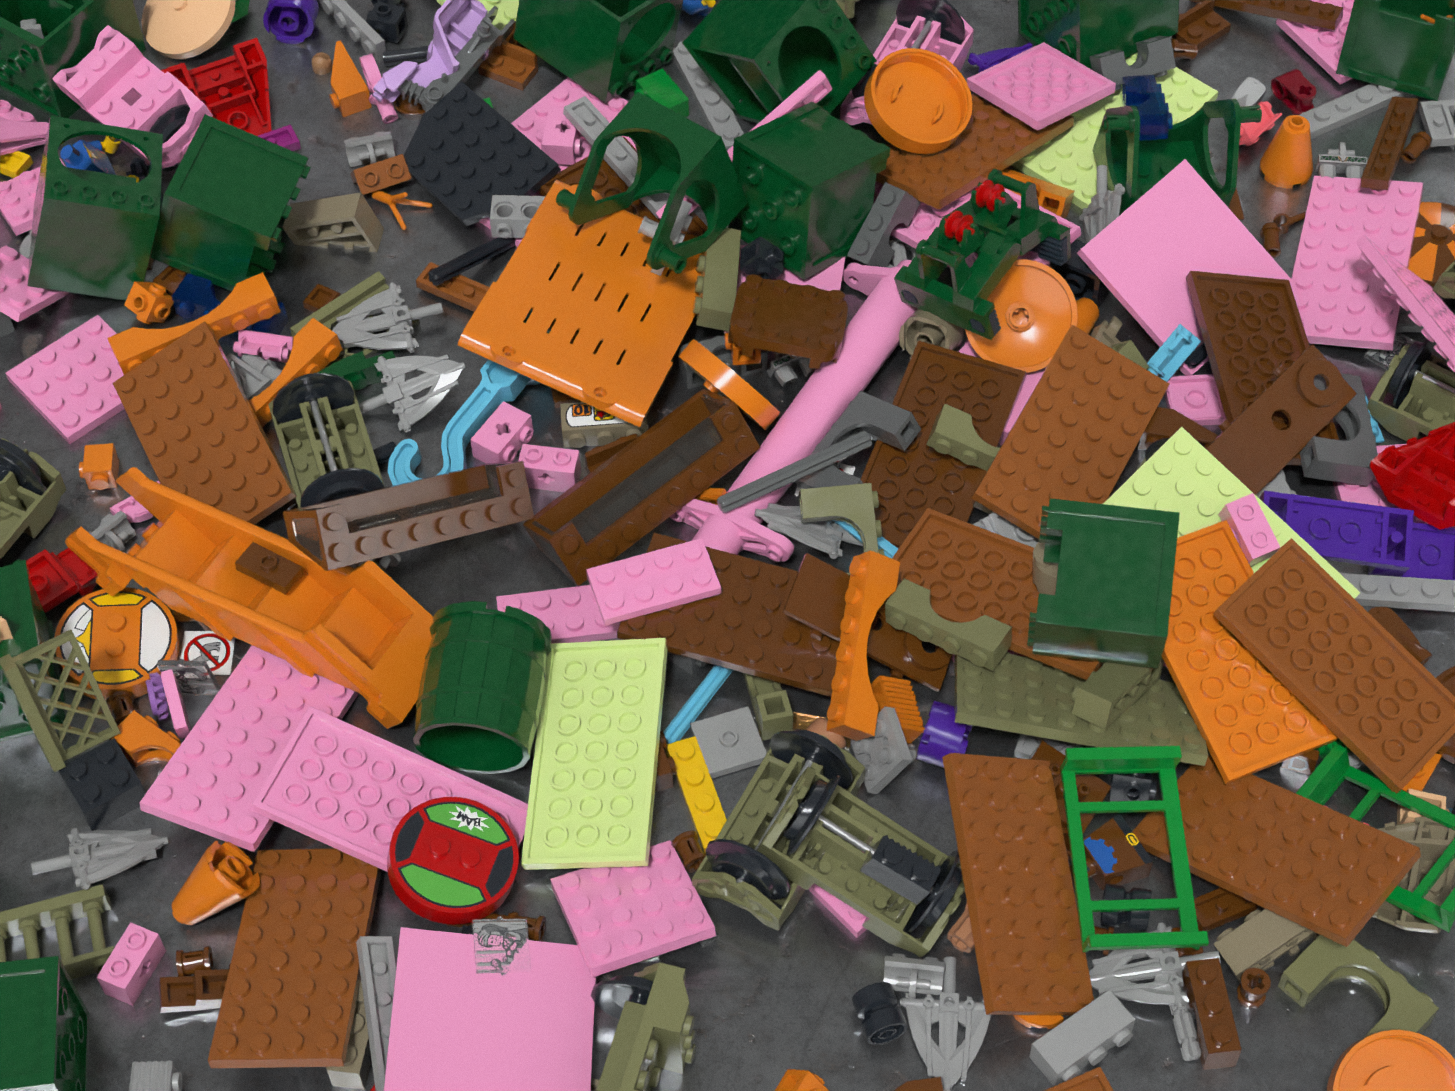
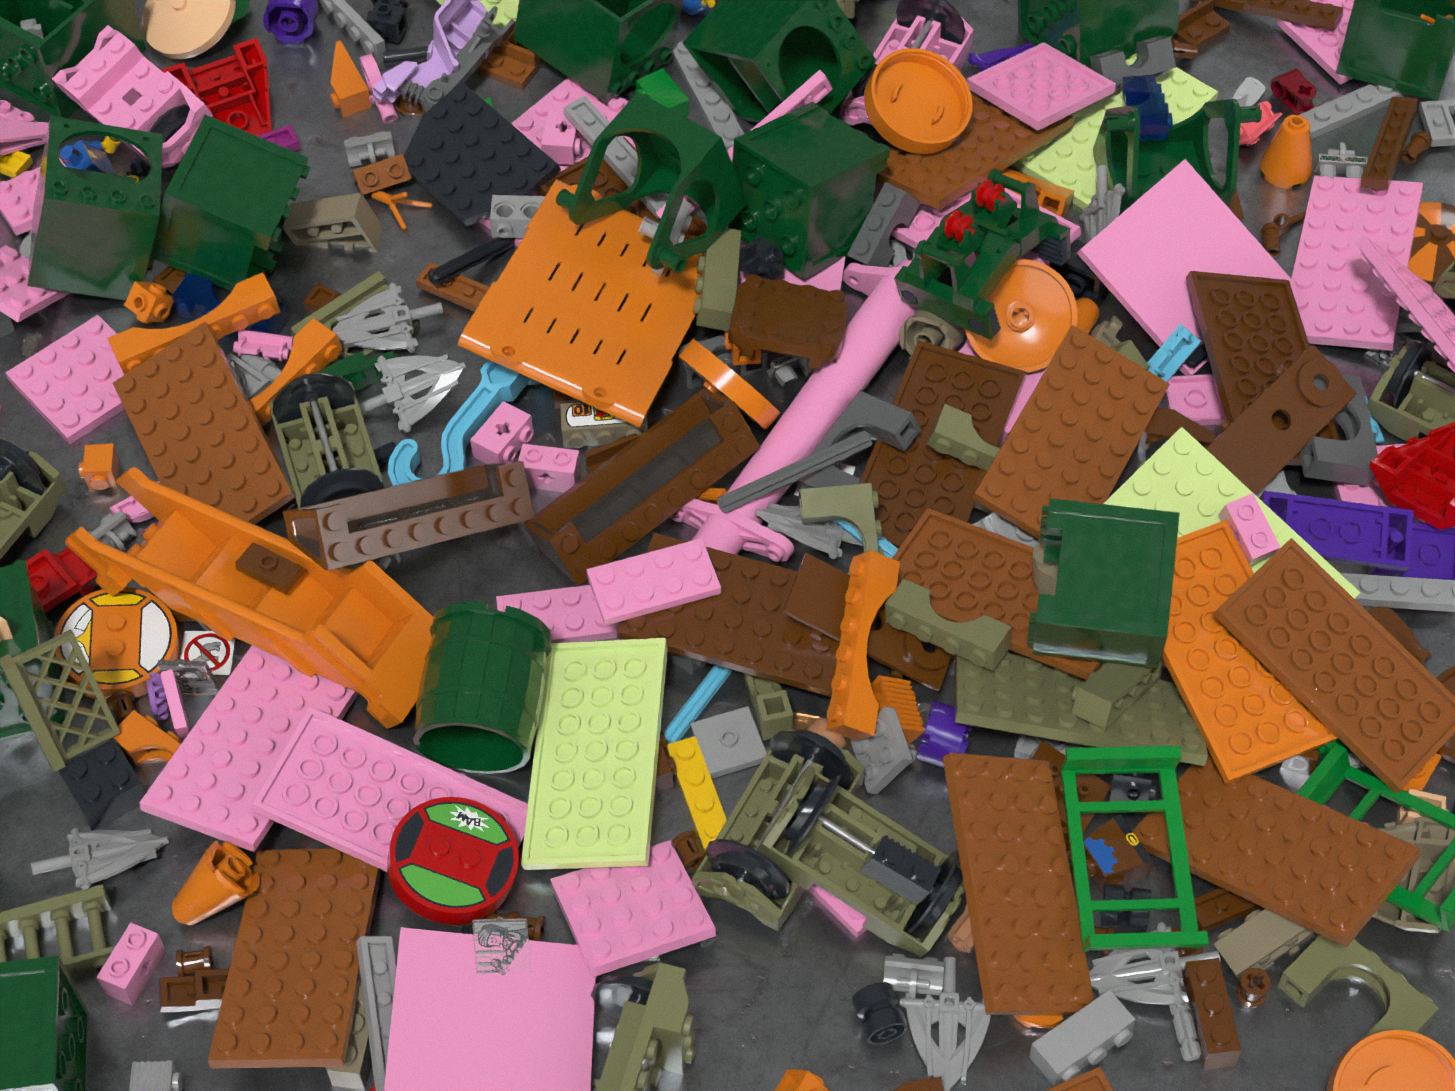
medium nougat hinge [311,52,333,75] -> none

